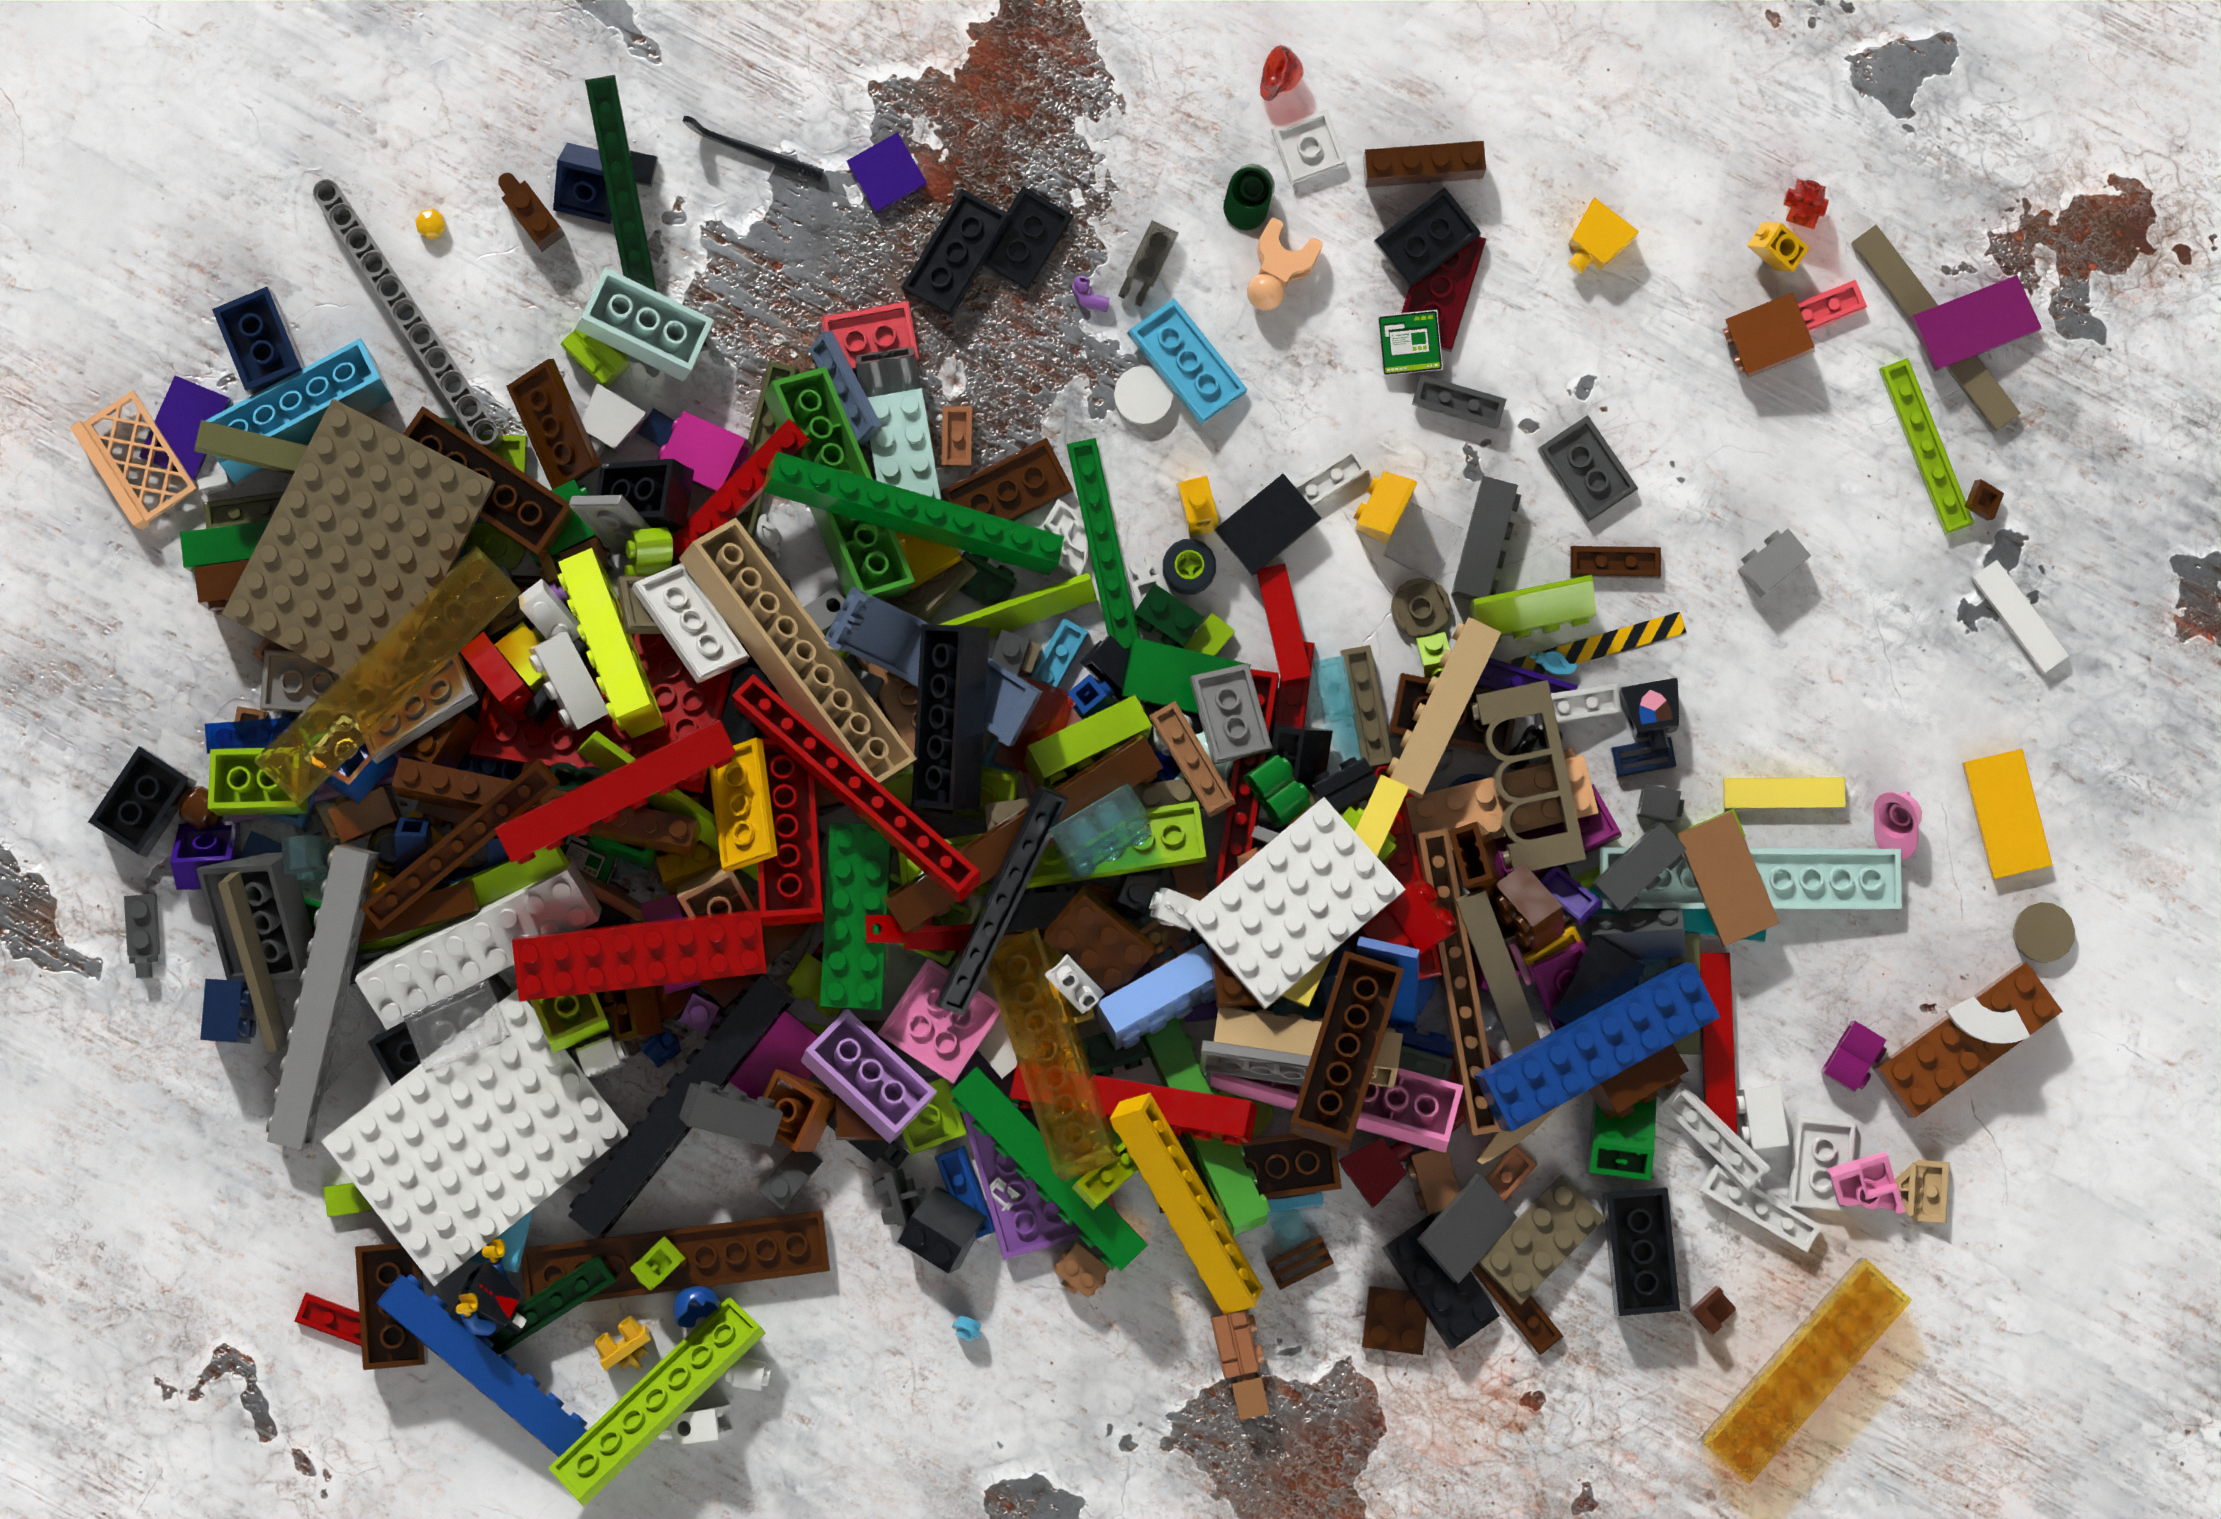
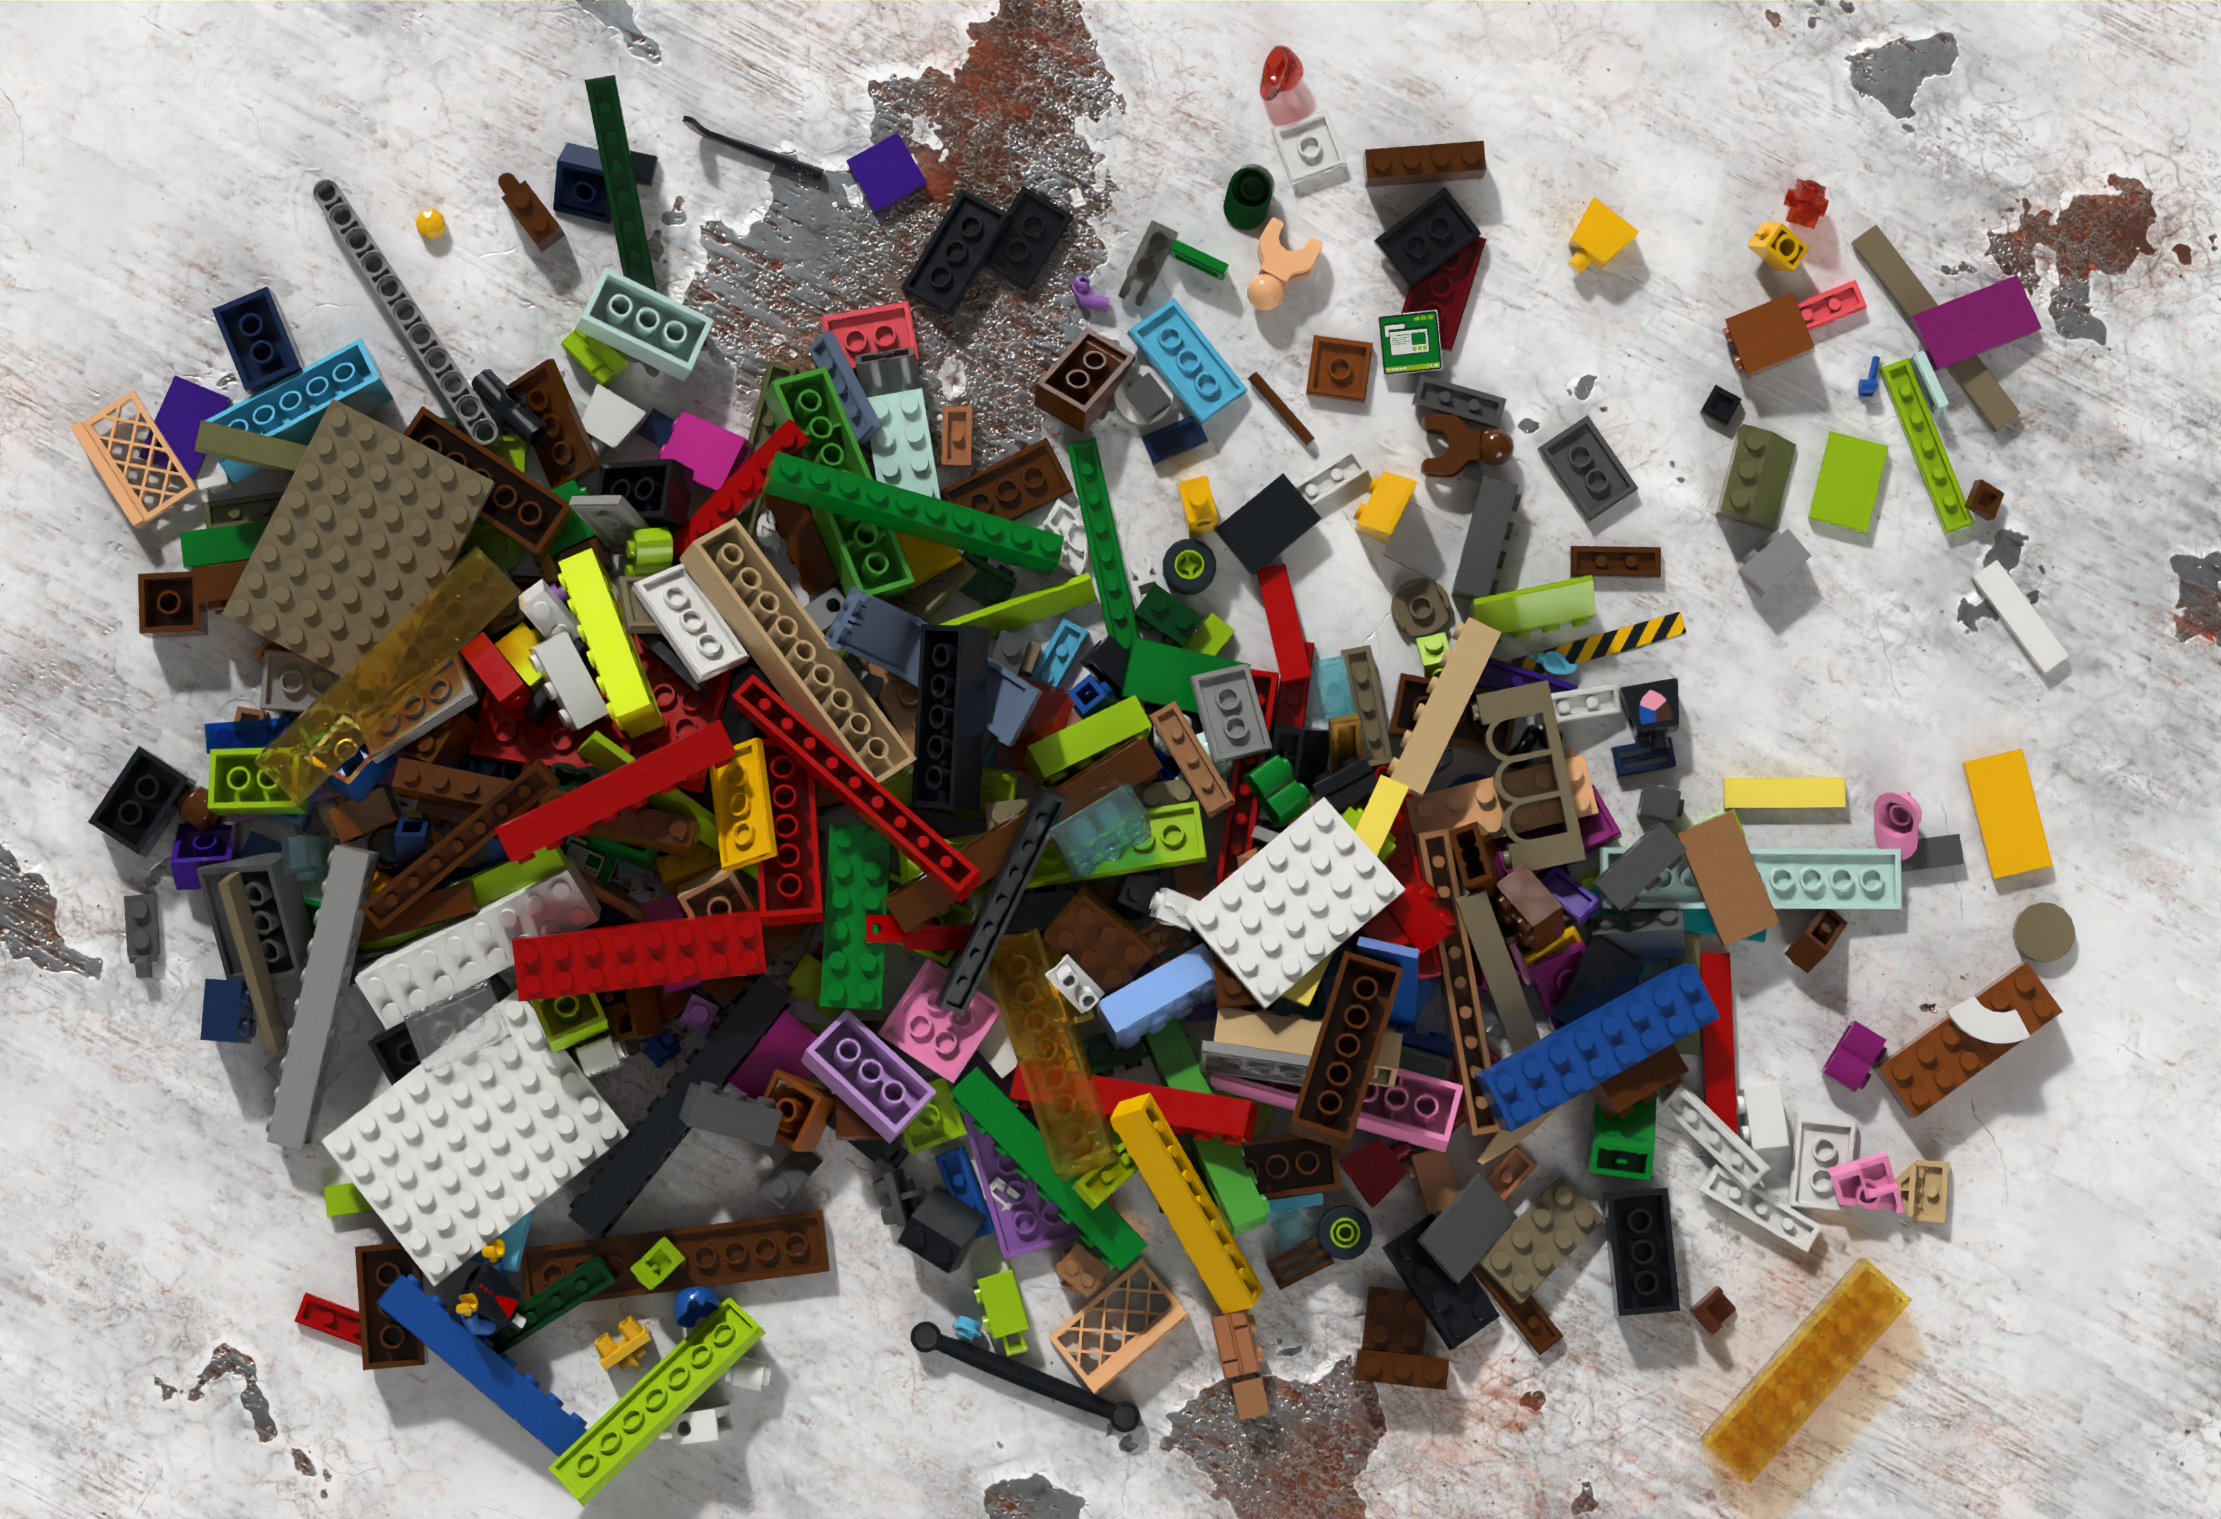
none -> reddish brown brick [138,571,208,638]
none -> black piece [471,369,549,446]
none -> black tile [637,634,712,703]
none -> reddish brown brick [762,491,841,595]
none -> black piece [910,1321,1140,1432]
none -> lime brick [973,1269,1030,1357]
none -> reddish brown slope [1034,327,1136,434]
none -> light nougat fence [1049,1258,1190,1395]
none -> dark grey brick [1125,372,1171,424]
none -> dark blue tile [1141,416,1208,465]
none -> green tile [1170,239,1229,281]
none -> reddish brown bar [1248,372,1315,446]
none -> dark orange tile [1306,335,1373,403]
none -> black wheel [1317,1205,1373,1260]
none -> pearl gold tile [1328,713,1362,774]
none -> reddish brown brick [1352,1347,1449,1390]
none -> reddish brown piece [1421,414,1514,478]
none -> black tile [1700,385,1741,426]
none -> olive slope [1715,424,1796,531]
none -> reddish brown slope [1784,909,1848,974]
none -> lime tile [1808,431,1889,533]
none -> blue hand [1858,356,1880,397]
none -> dark grey tile [1901,834,1964,872]
none -> light aqua tile [1909,350,1949,414]

